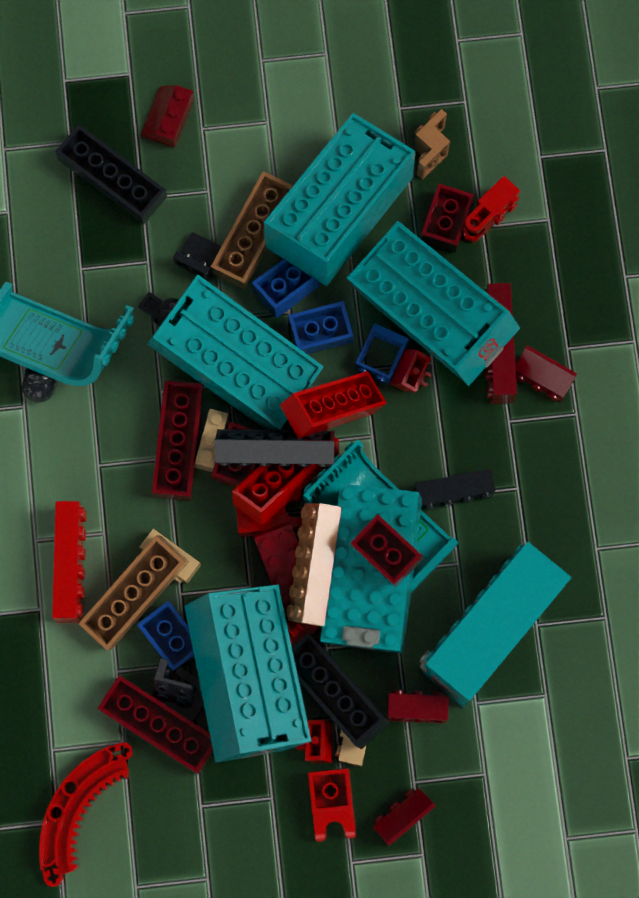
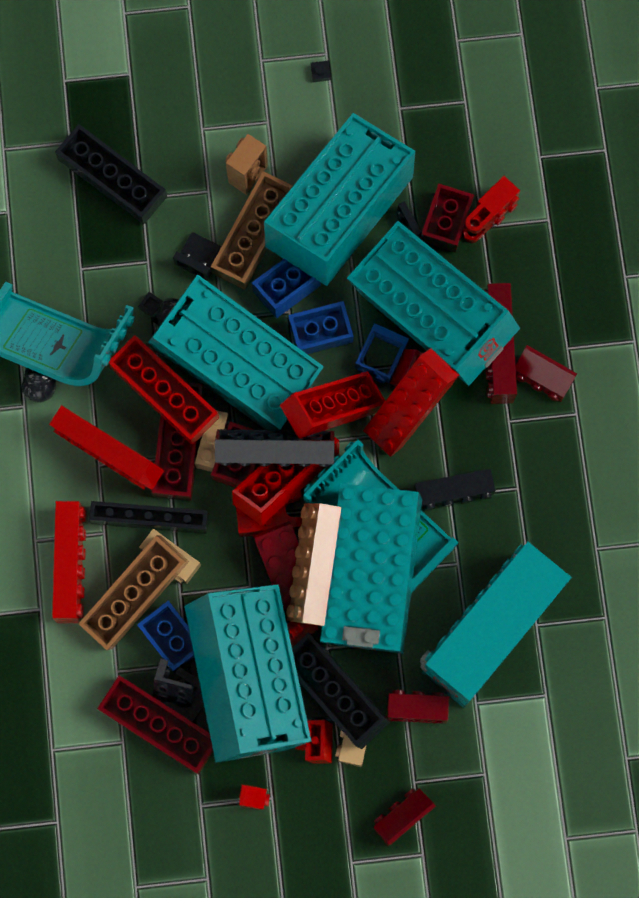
red gear [39,742,133,887] -> none
dark red slope [140,85,195,148] -> none
red brick [308,768,356,842] -> none
dark red brick [350,514,423,587] -> none
medium nougat bracket [414,109,450,180] -> none
none -> red brick [49,405,165,490]
none -> black brick [89,501,209,534]
none -> red brick [108,335,219,445]
none -> medium nougat brick [225,134,268,195]
none -> red slope [239,785,270,810]
none -> black plate [310,60,331,82]
none -> red brick [363,348,459,457]
none -> black plate [396,201,422,239]

